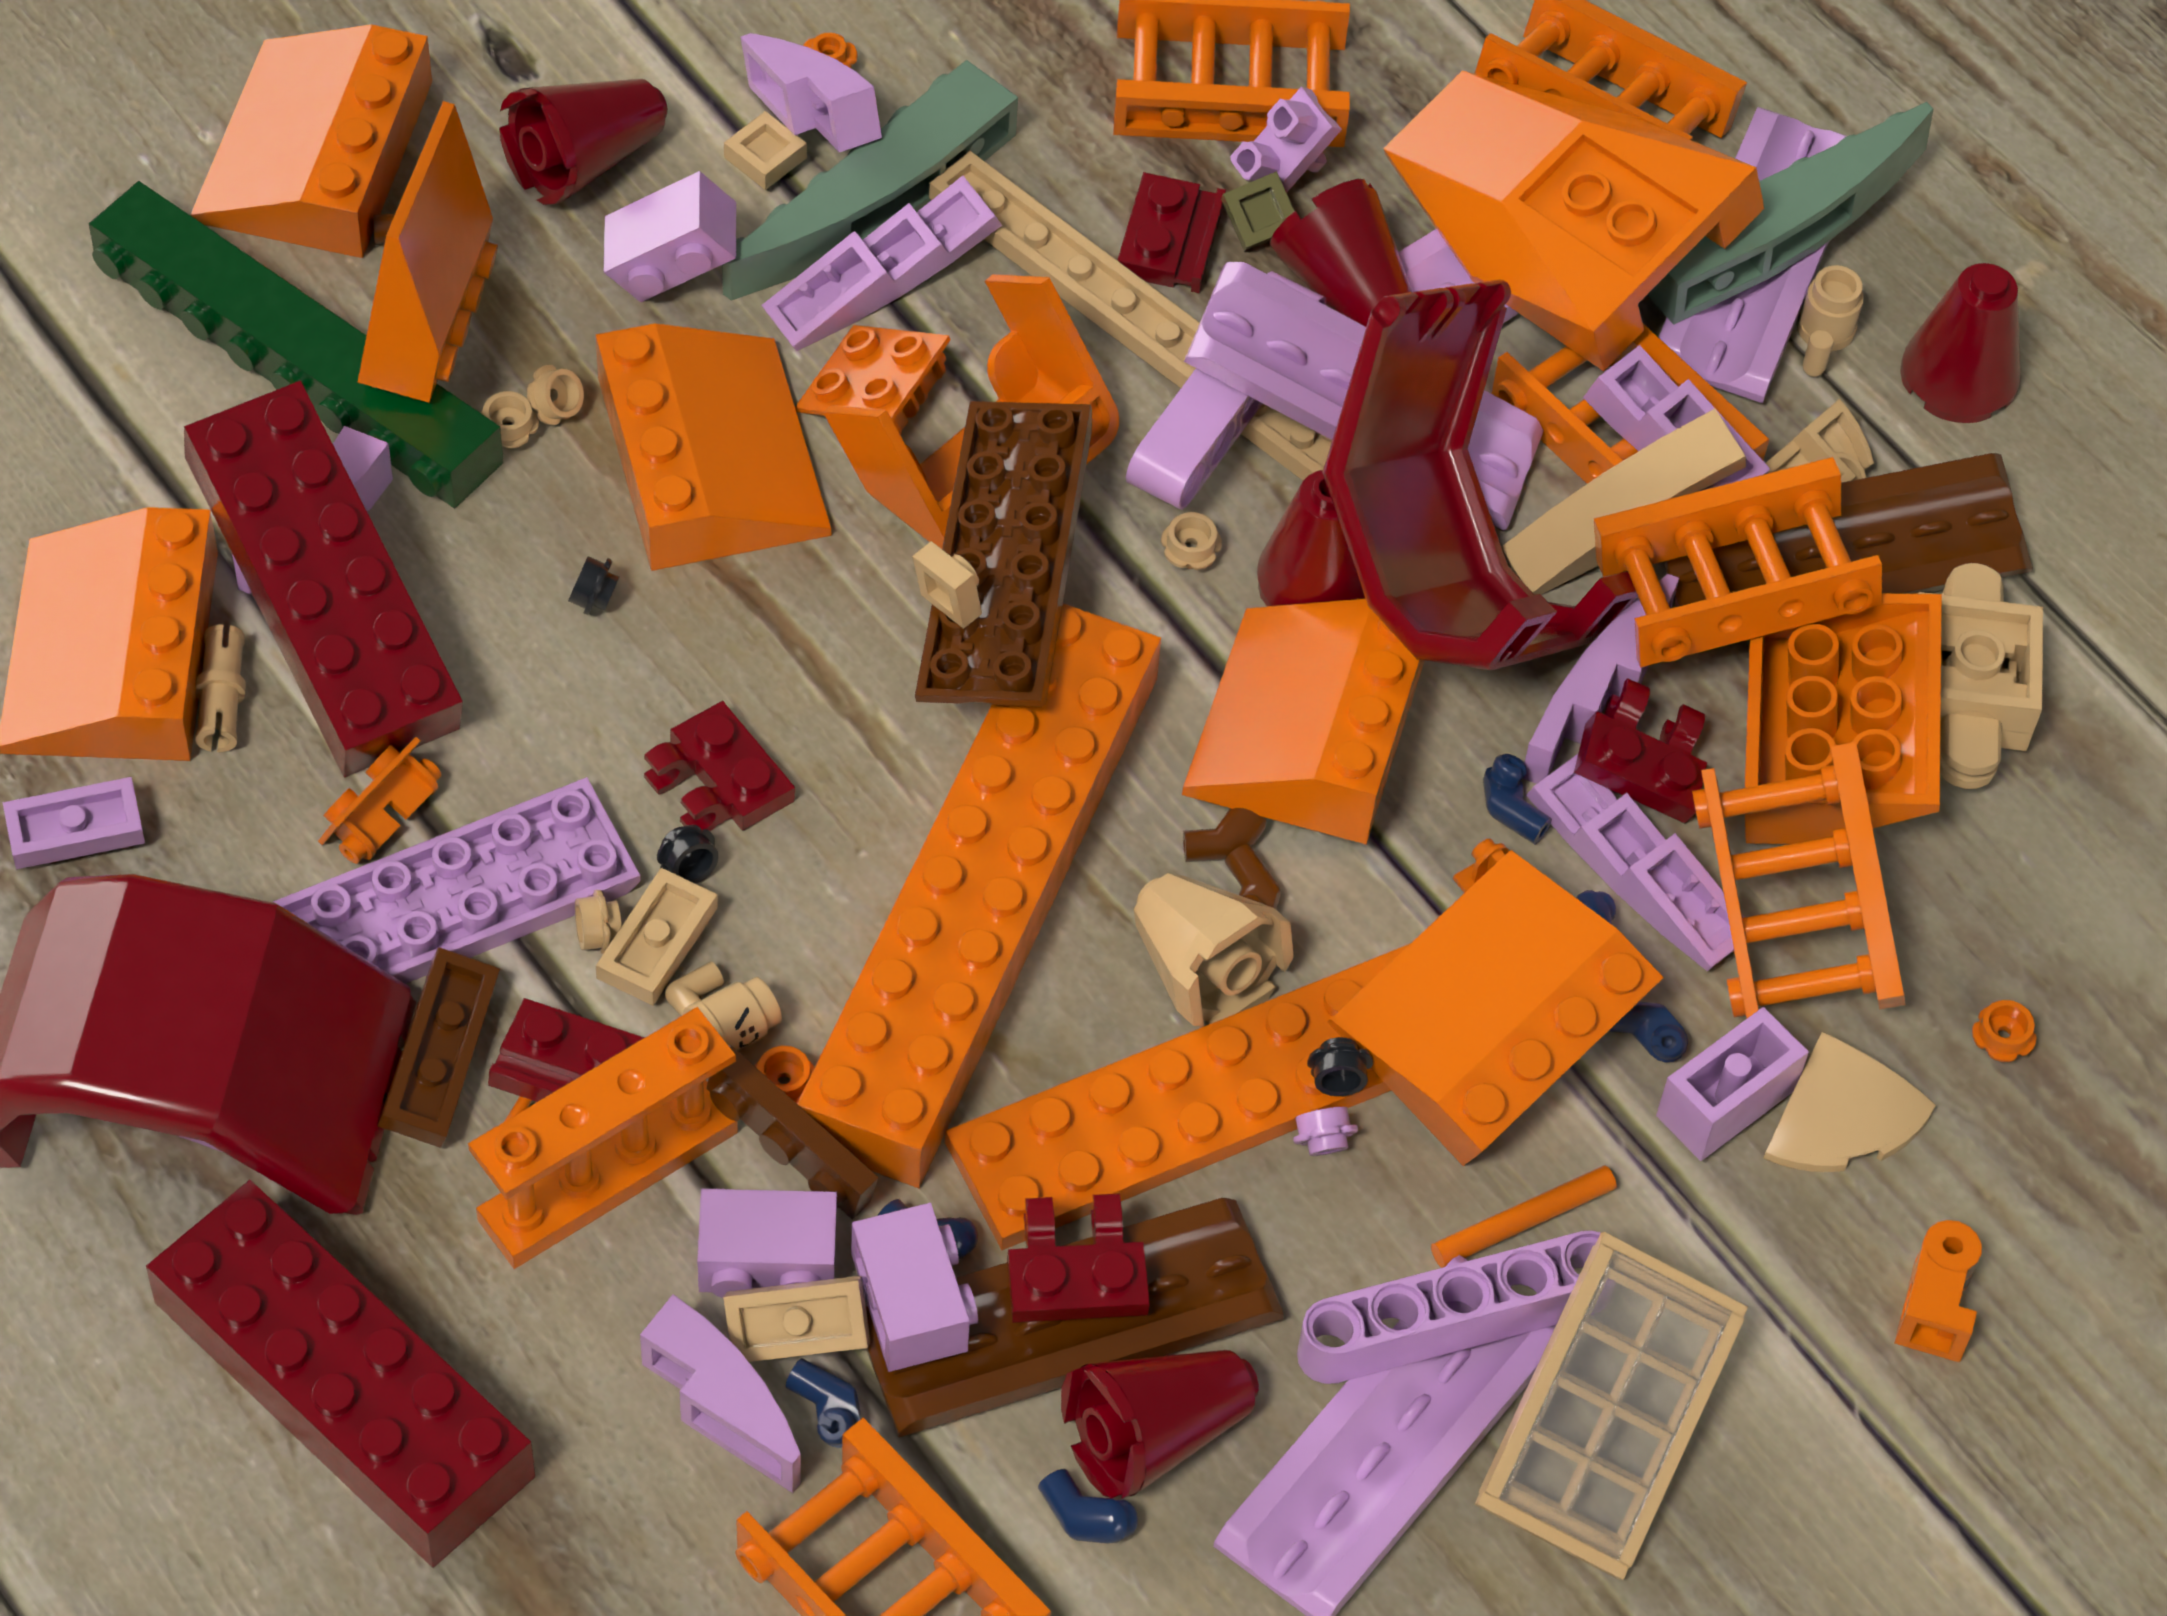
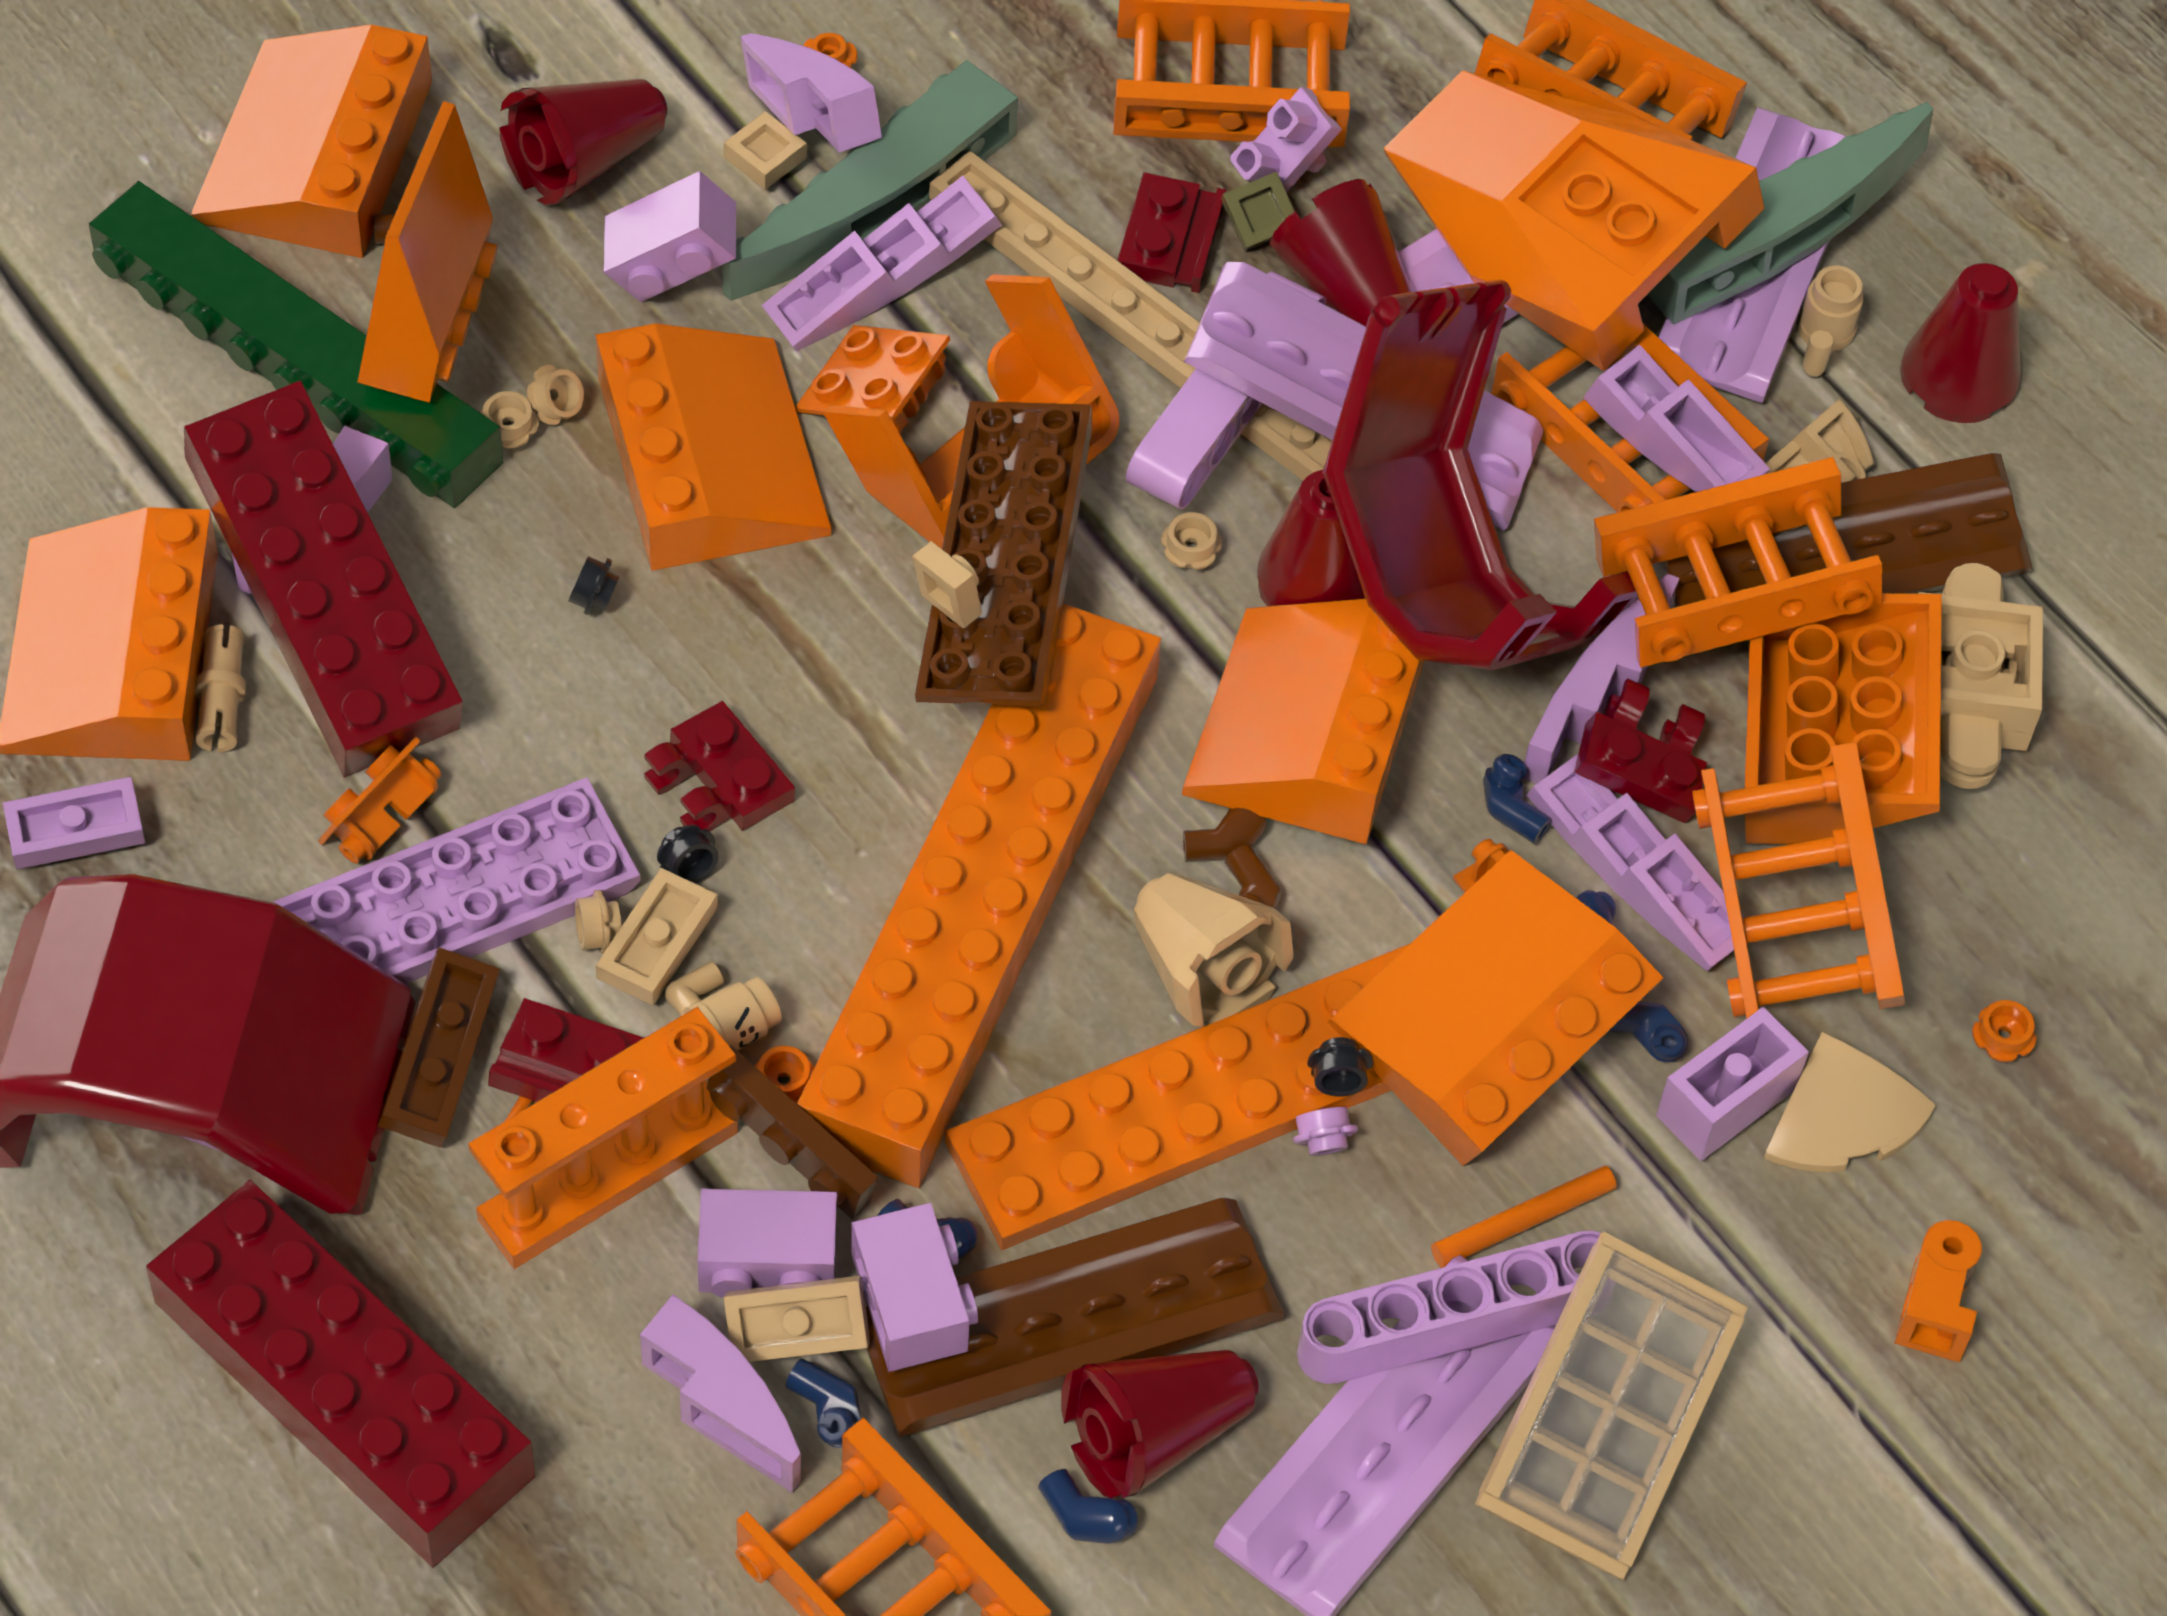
dark red plate [1007,1193,1149,1323] -> none
tan slope [1501,408,1746,595] -> none

